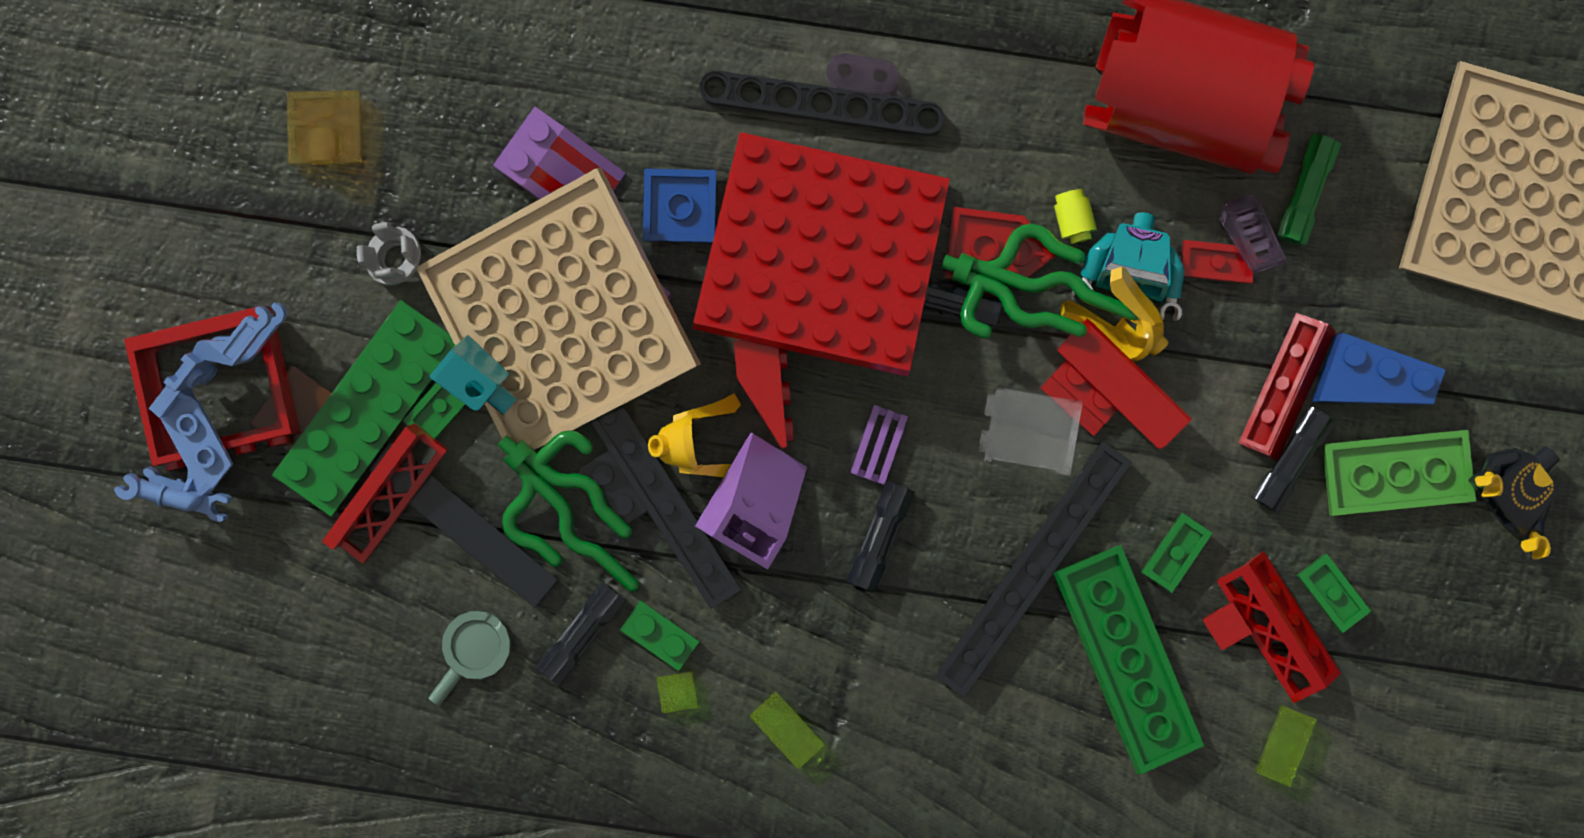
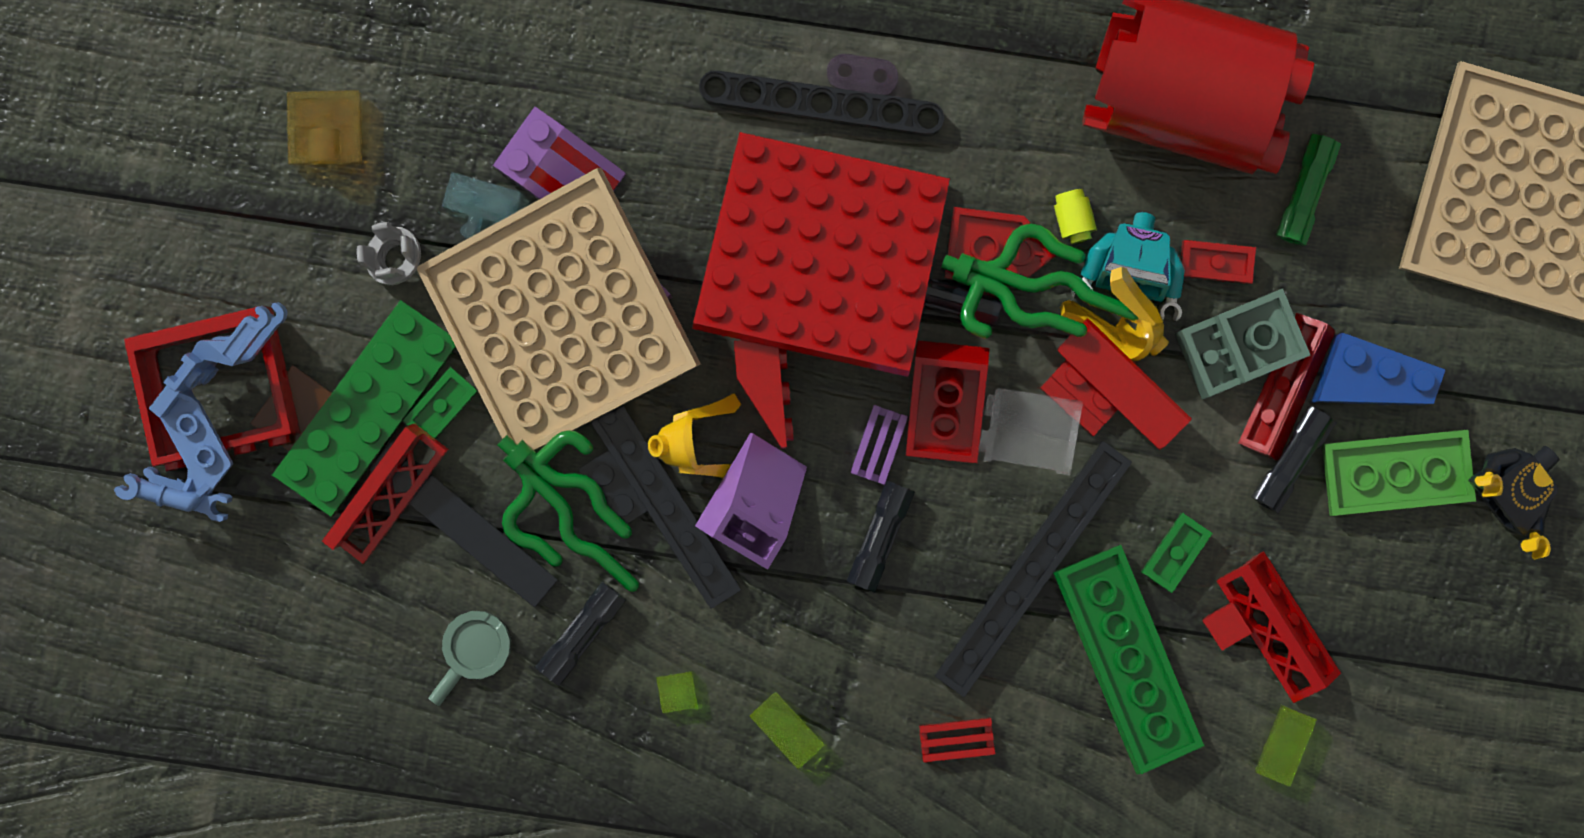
teal torso [429,335,517,415] -> none
green plate [620,600,699,671] -> none
blue plate [643,169,717,243] -> none
clear purple slope [1219,193,1286,274] -> none
green plate [1296,554,1371,633] -> none
none -> clear light blue plate [442,172,522,239]
none -> red slope [906,340,990,463]
none -> red tile [919,717,995,762]
none -> sand green slope [1175,289,1310,399]

